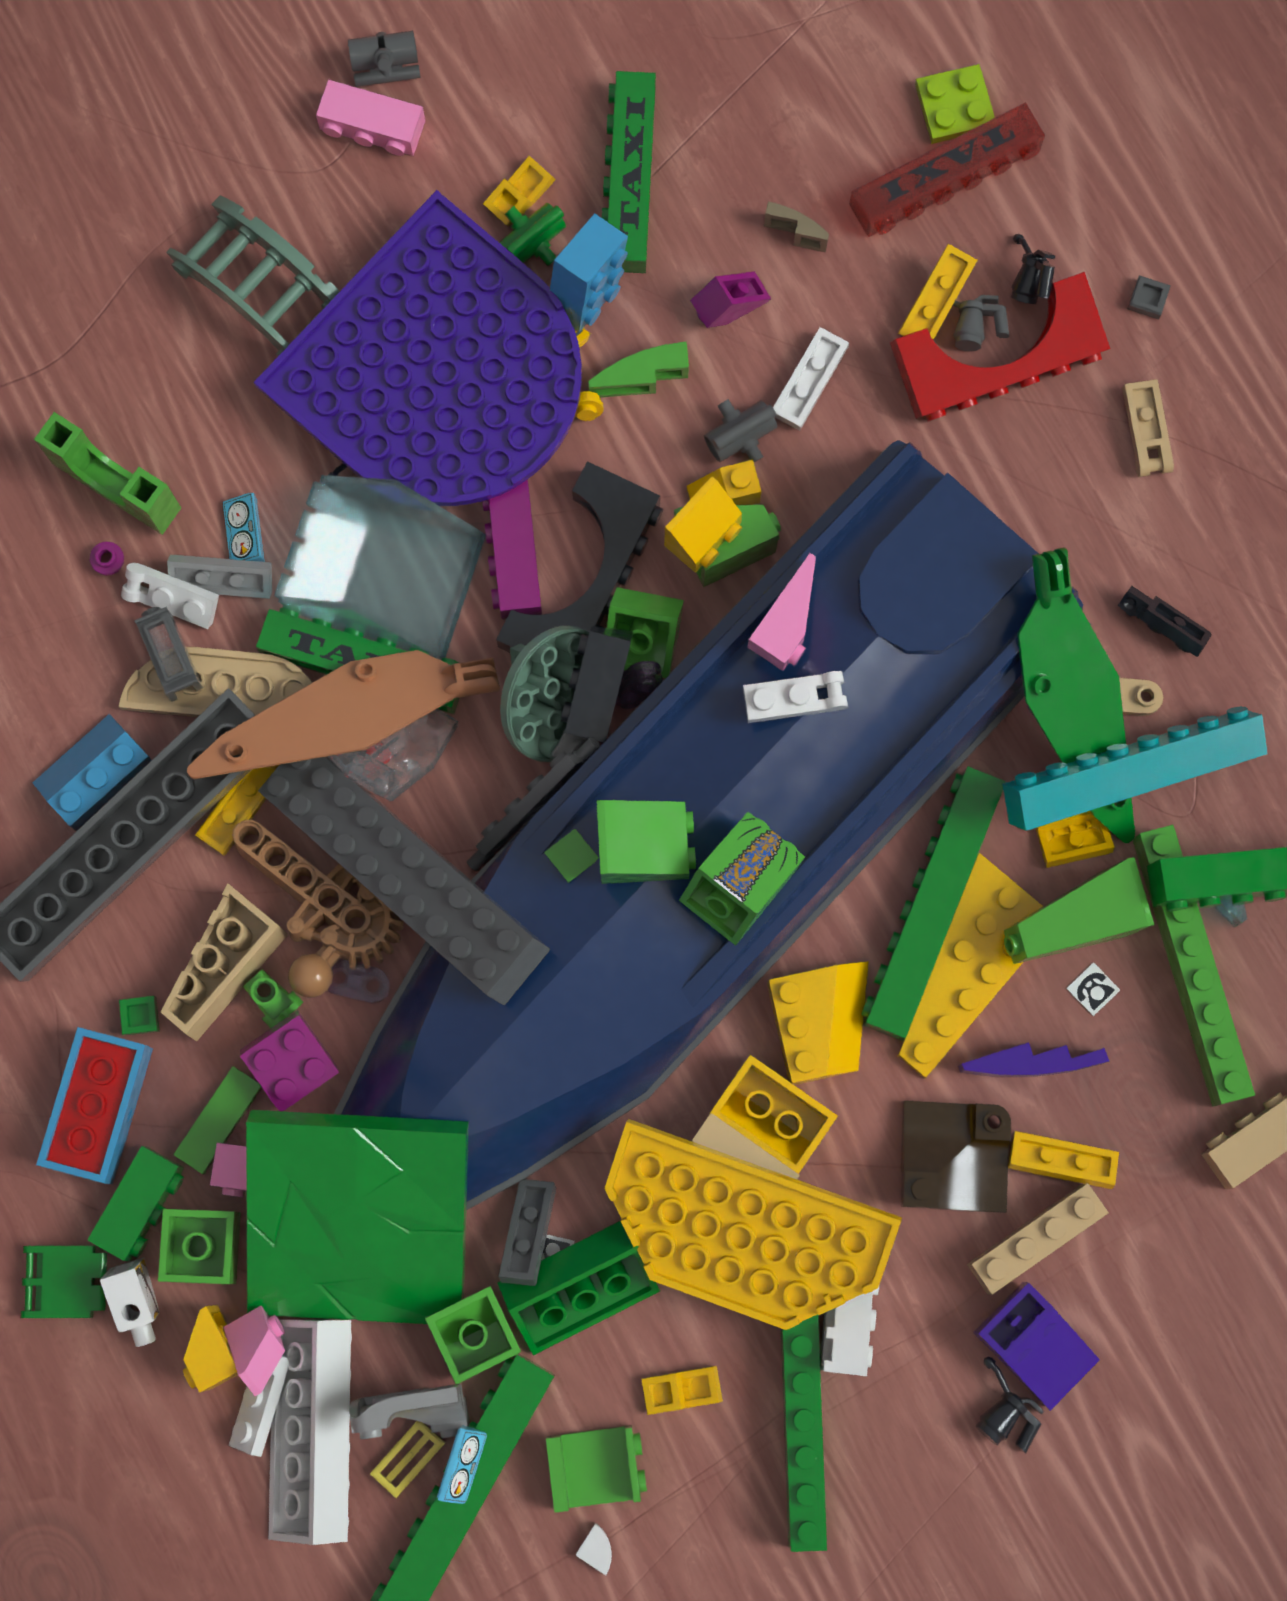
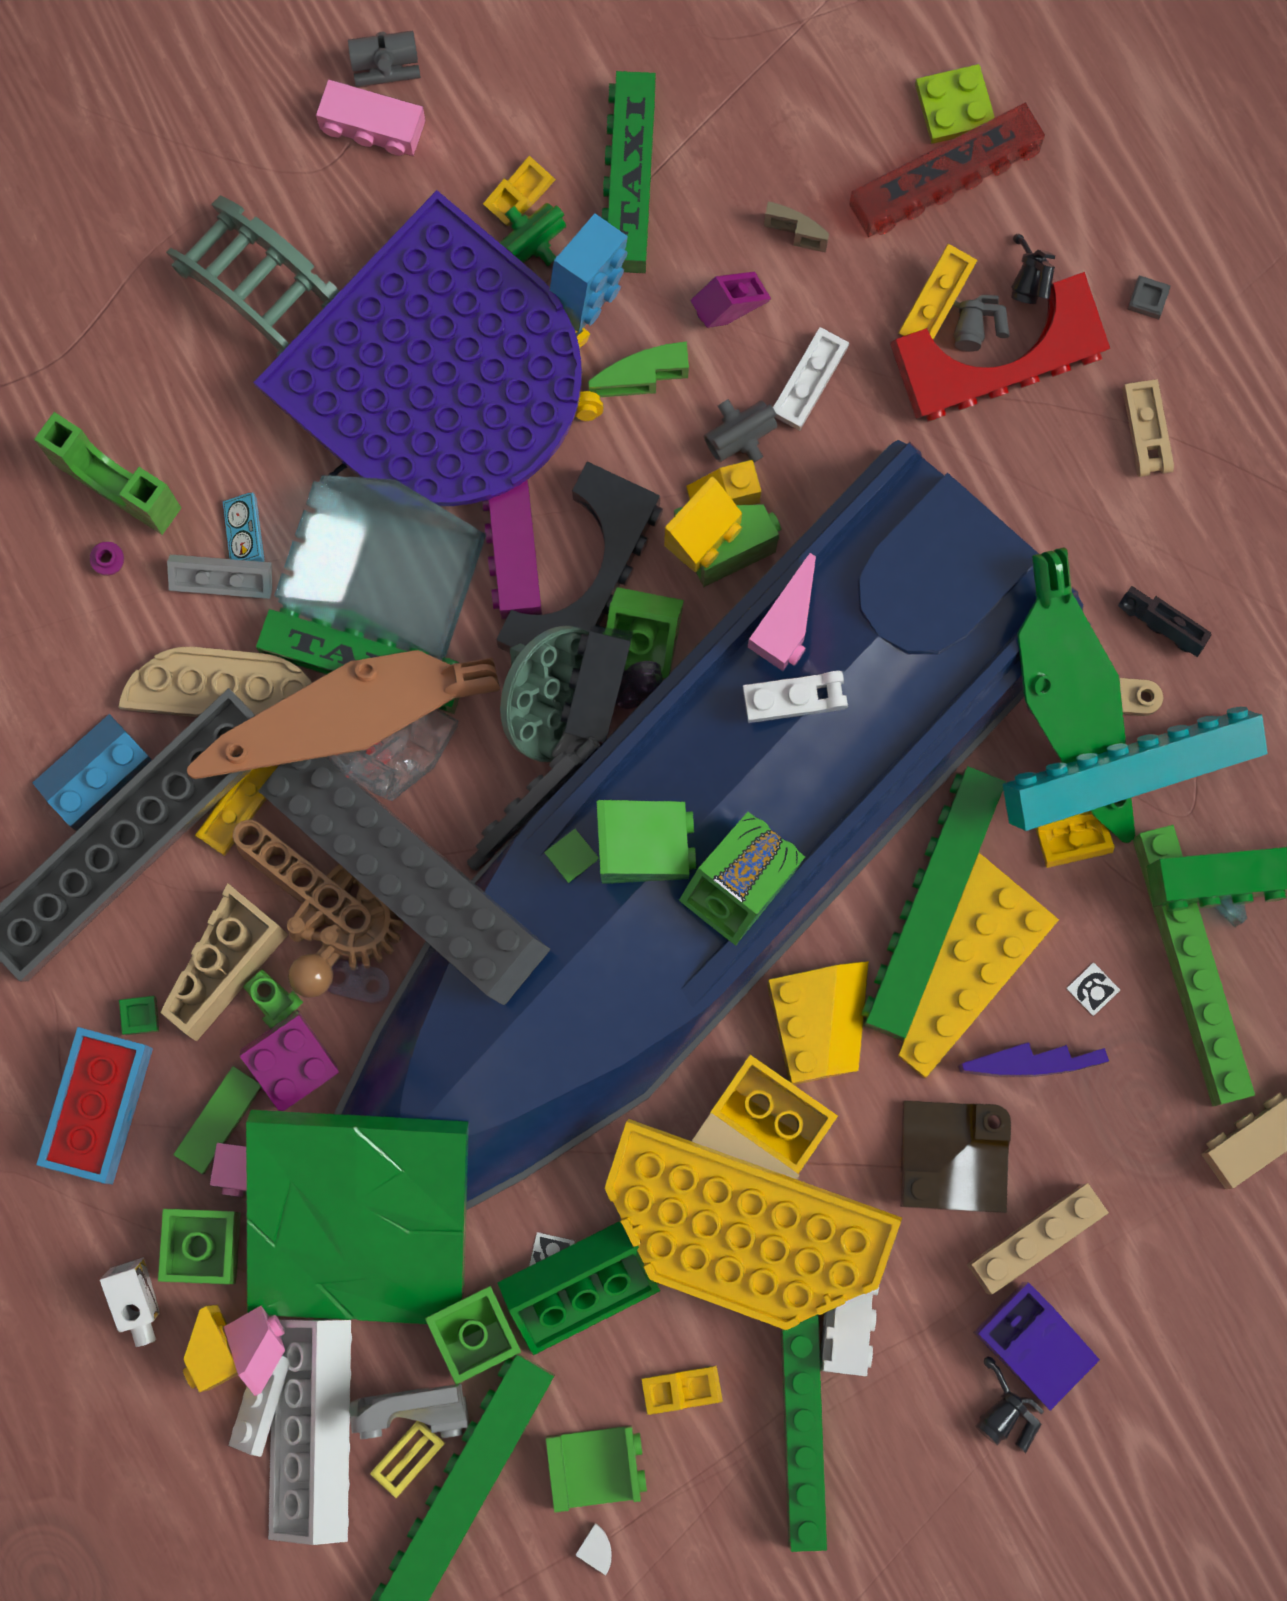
green plate [20,1246,107,1318] -> none
green brick [88,1146,184,1261] -> none
white plate [121,563,219,629] -> none
dark grey window [134,607,203,702] -> none
slope [437,1425,487,1504] -> none
dark grey plate [498,1179,557,1286] -> none
bright green slope [1004,857,1154,964] -> none
yellow plate [1008,1131,1119,1189] -> none

